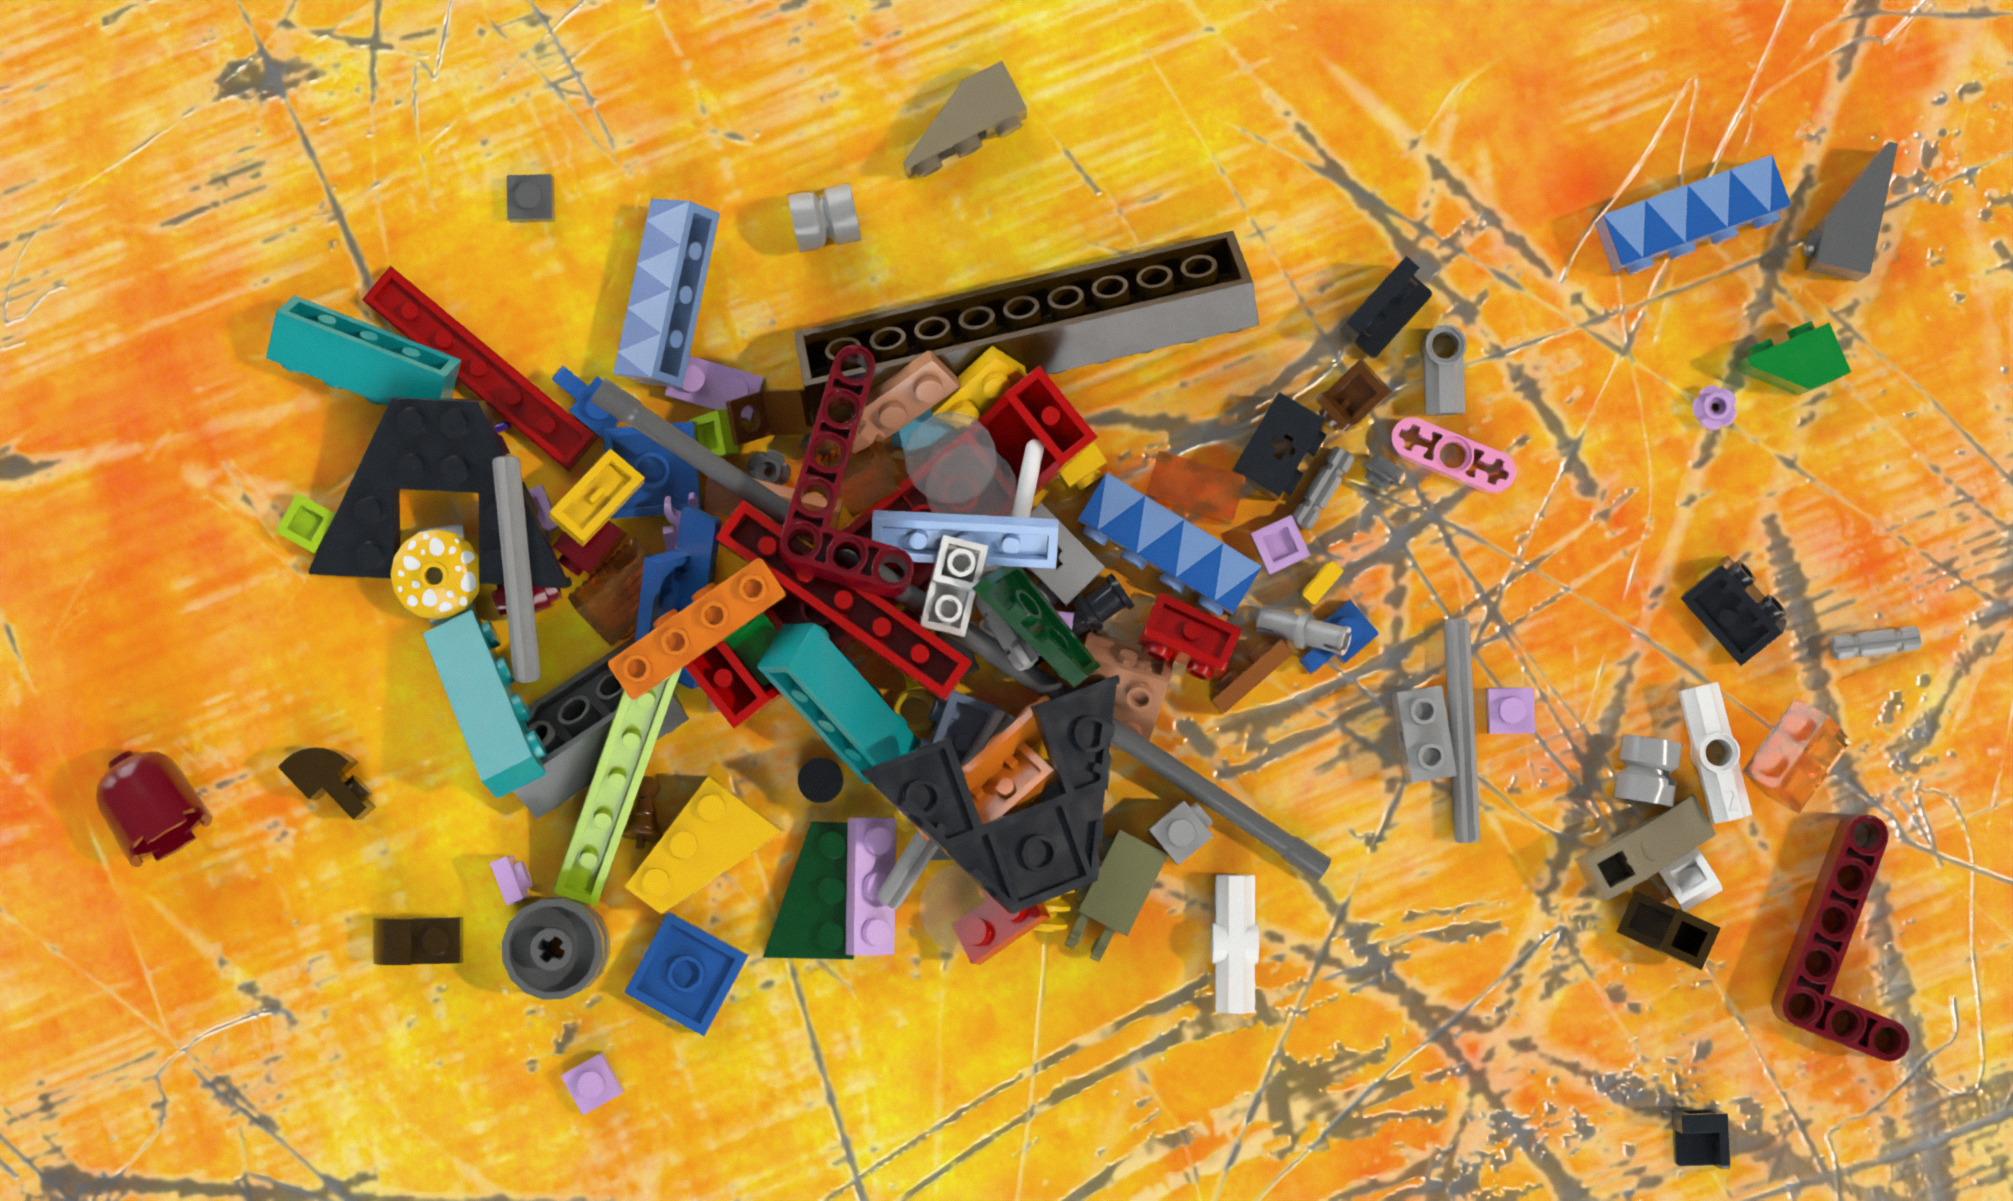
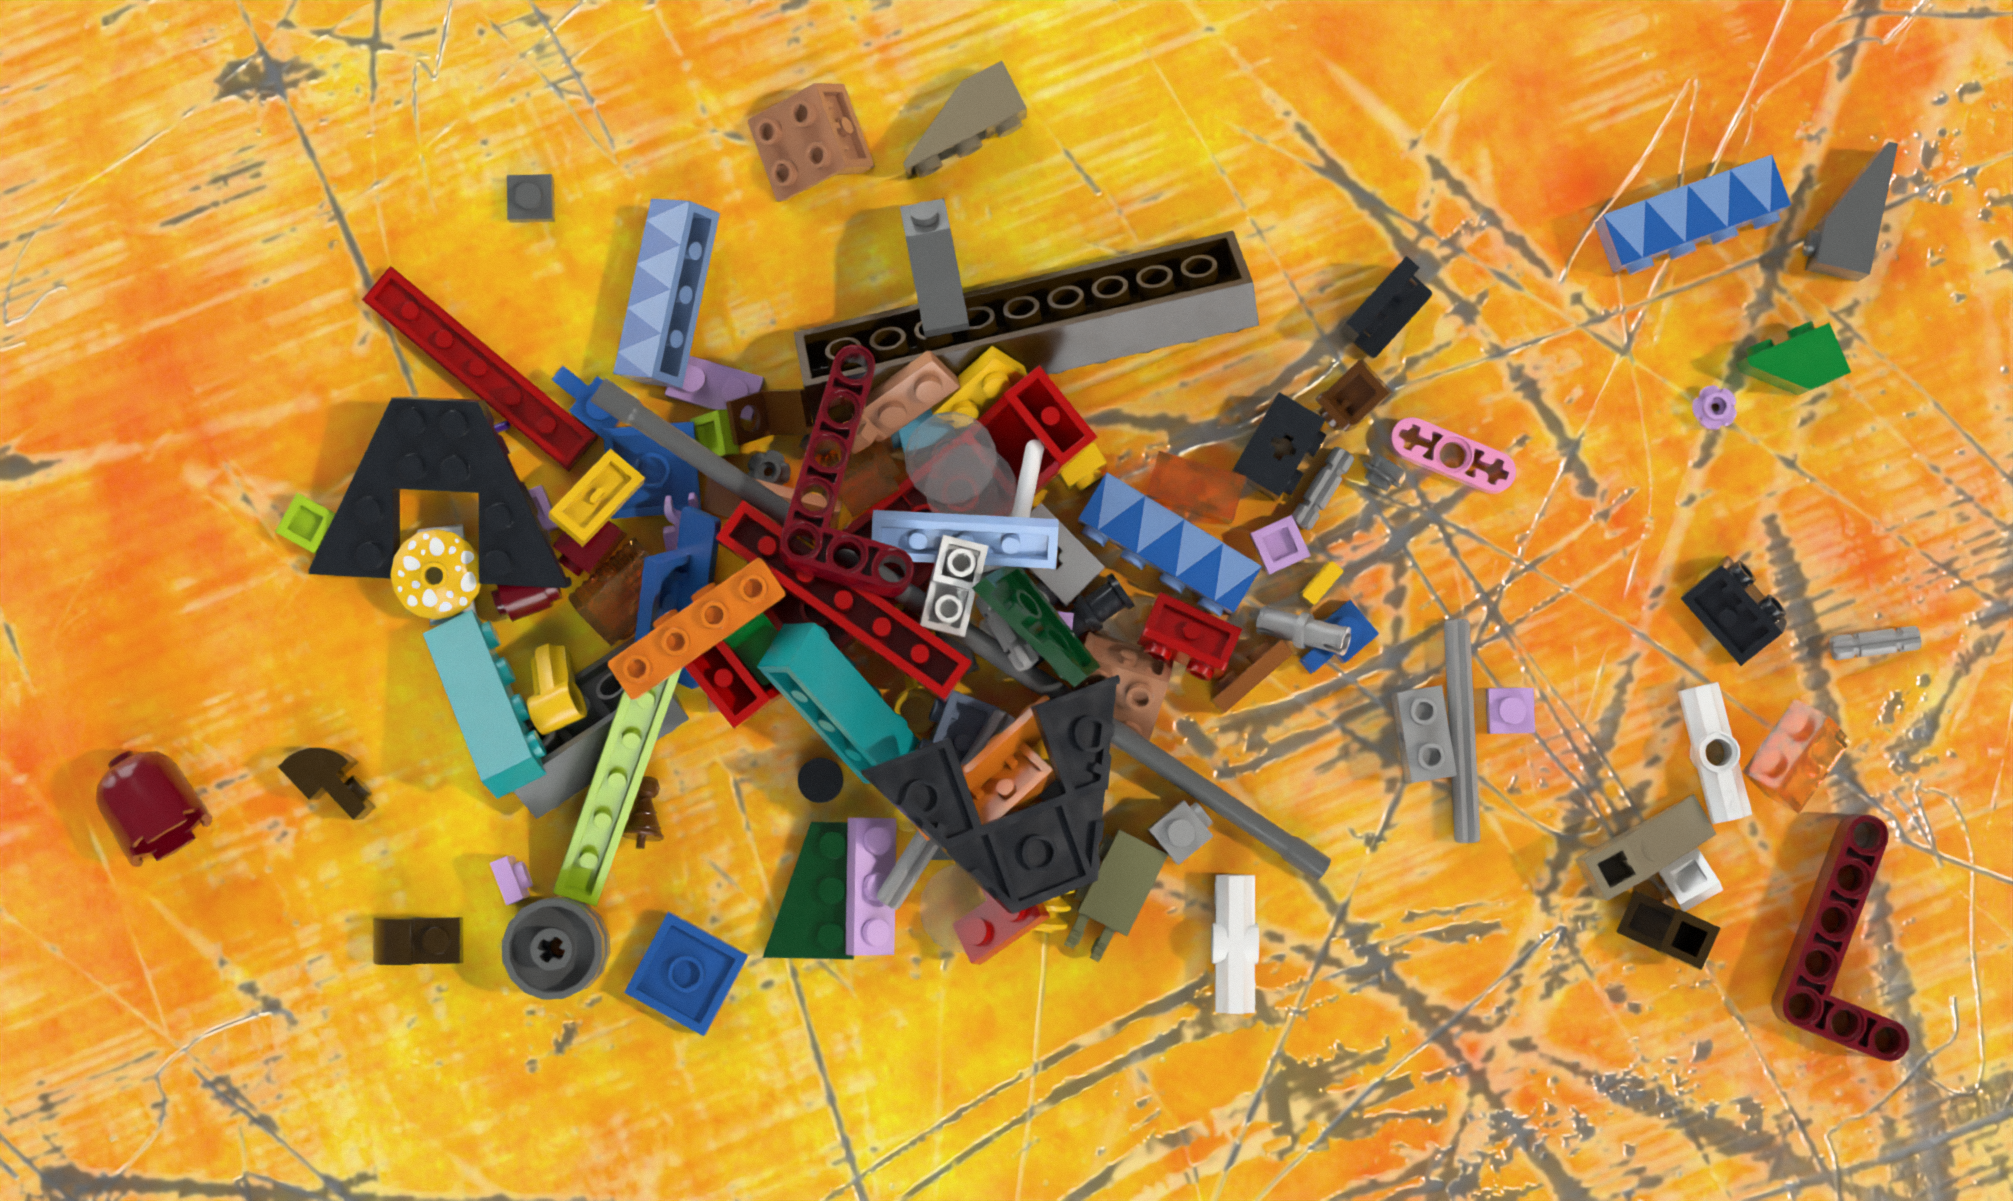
teal brick [266,295,461,405] -> none
light grey axle [492,455,541,683] -> none
lavender plate [561,1052,625,1115] -> none
yellow wedge [625,776,785,914] -> none
light grey wheel [788,183,861,253] -> none
light grey piece [1420,324,1467,416] -> none
light grey wheel [1613,735,1682,807] -> none
black panel [1672,1109,1730,1169] -> none
none -> yellow piece [527,643,587,735]
none -> nougat bracket [748,83,875,201]
none -> dark grey slope [900,198,970,338]

